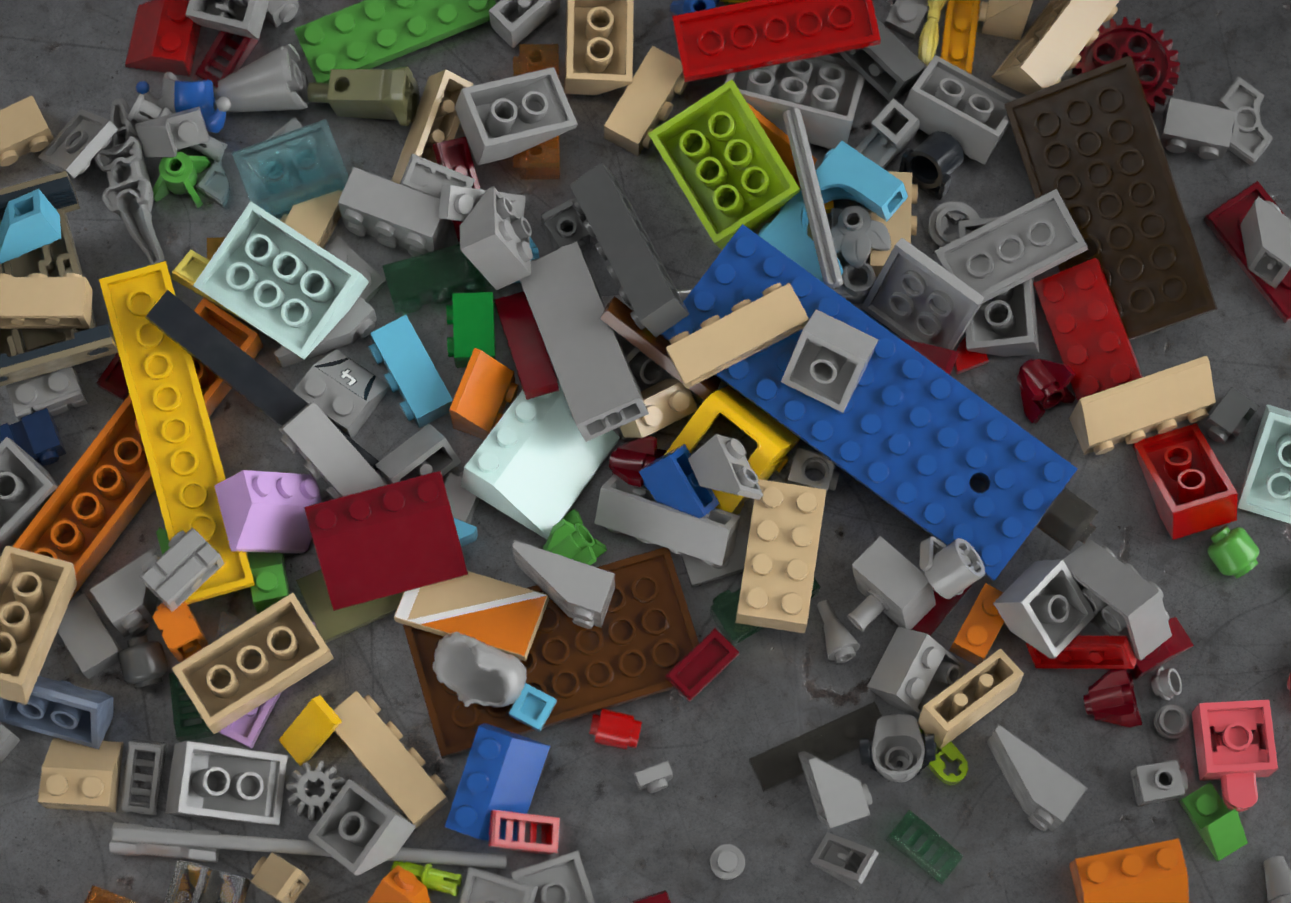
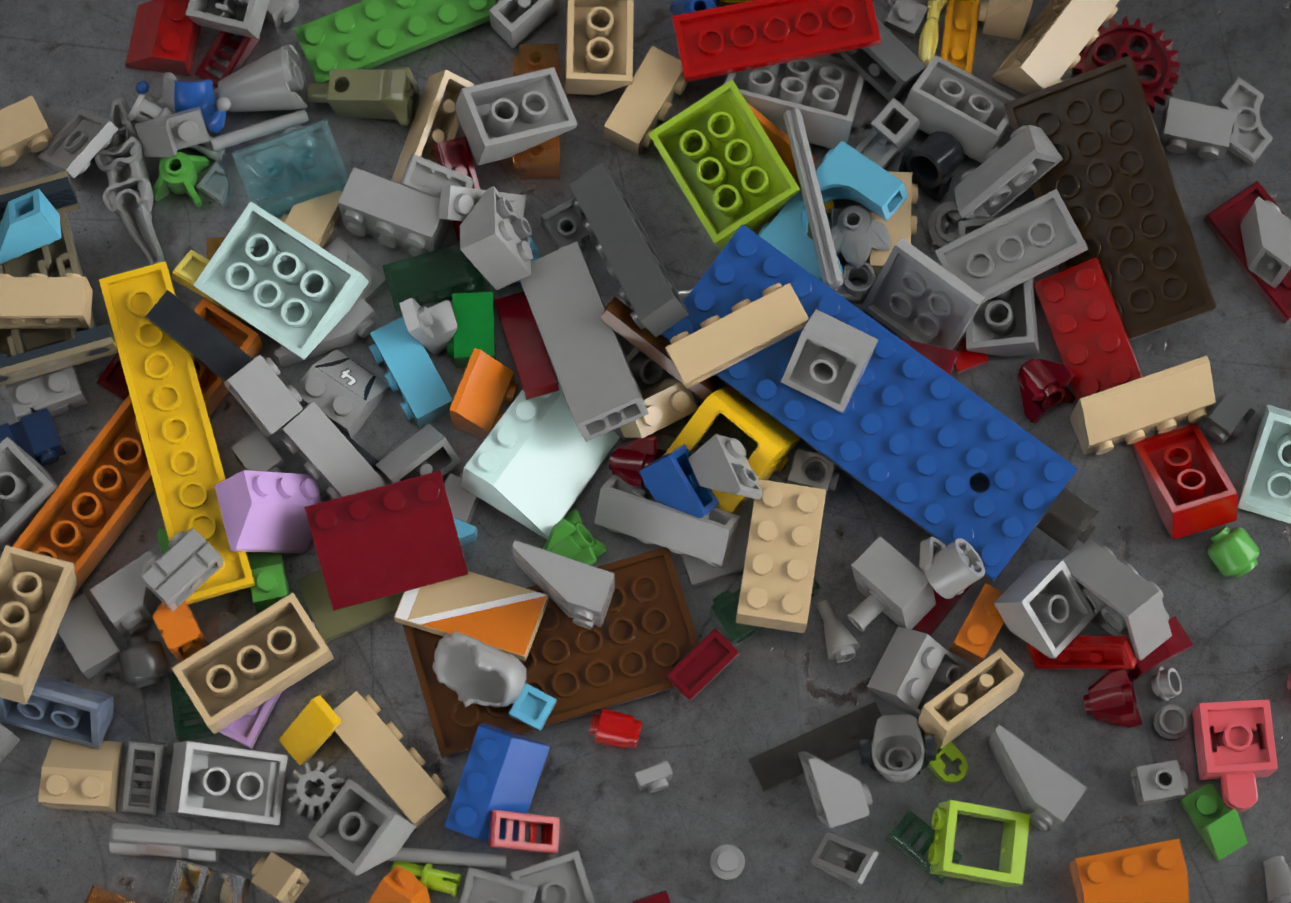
none -> light grey piece [209,109,308,151]
none -> light grey brick [223,355,304,437]
none -> light grey brick [231,428,286,473]
none -> light grey slope [399,298,457,355]
none -> lime window [928,800,1030,888]
none -> light grey slope [953,125,1063,219]

